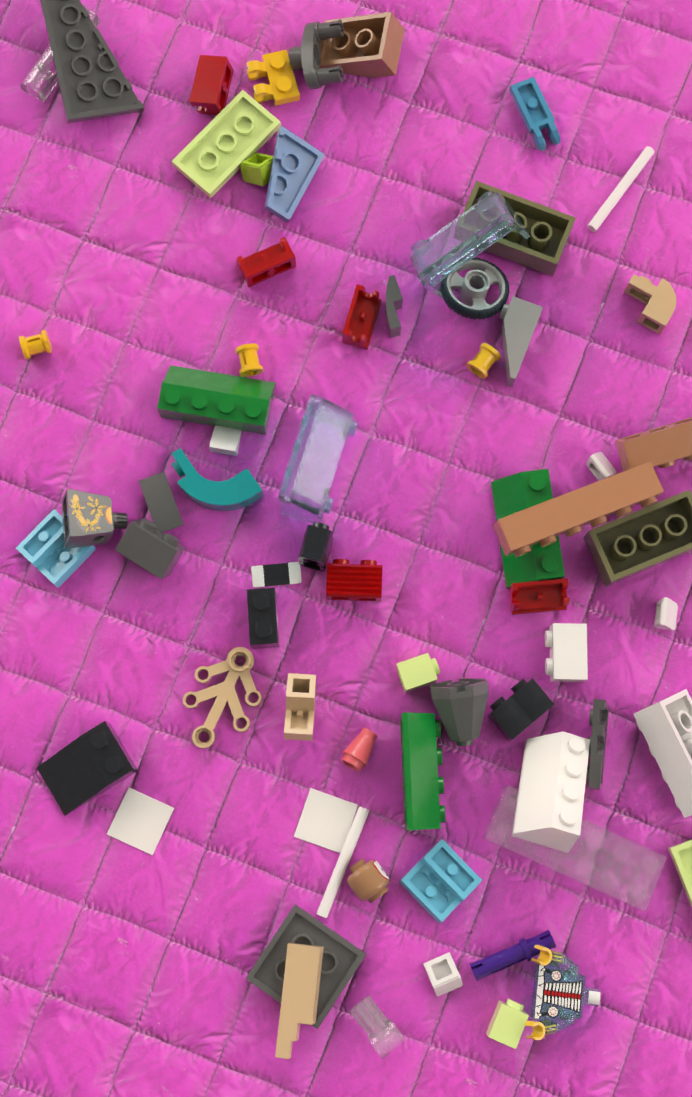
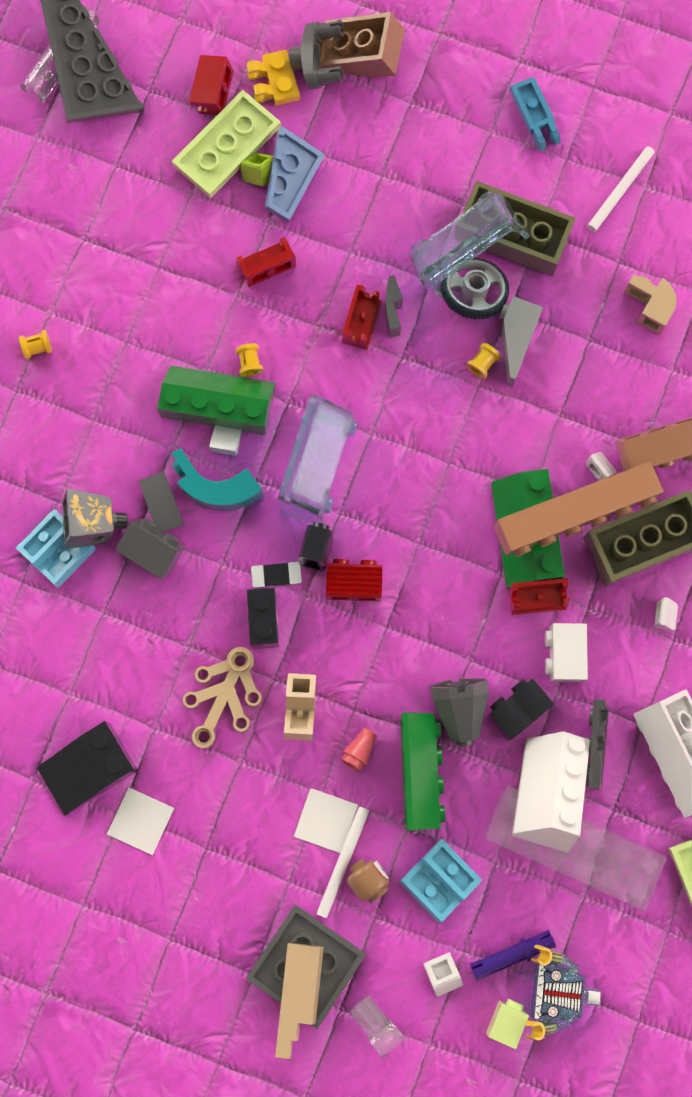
yellowish green brick [396,653,440,692] -> none

